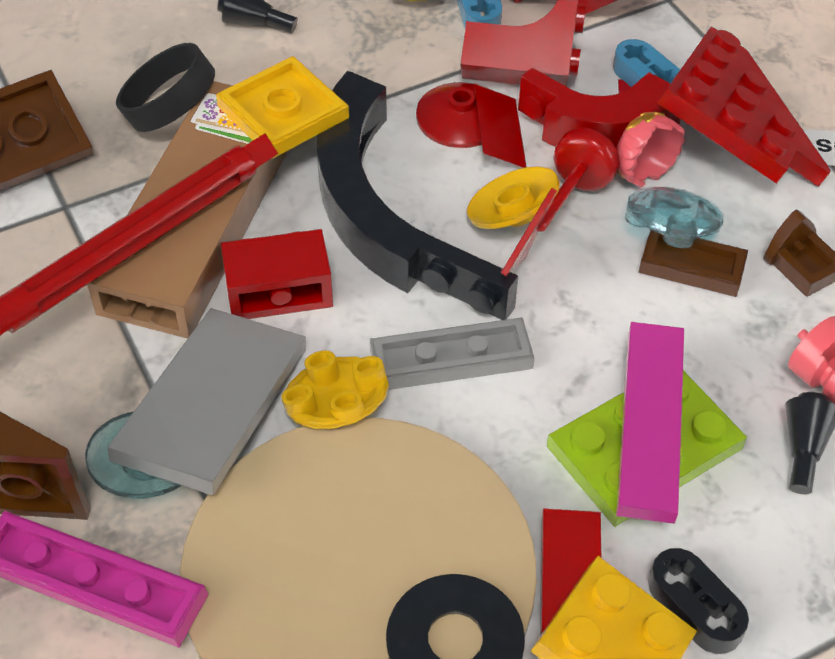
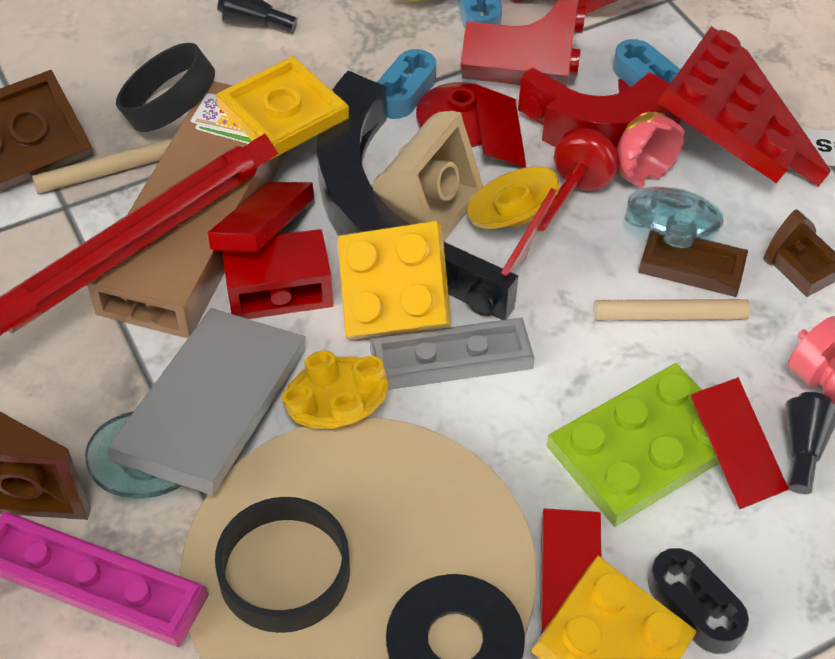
dark pink tile [616,322,684,524] -> none
none -> tan bar [32,138,171,194]
none -> red tile [207,181,314,253]
none -> black tyre [215,497,350,633]
none -> yellow plate [337,221,451,340]
none -> tan brick [372,111,483,241]
none -> dark azure beam [377,49,436,119]
none -> tan bar [594,299,750,320]
none -> red sticker [690,377,789,509]

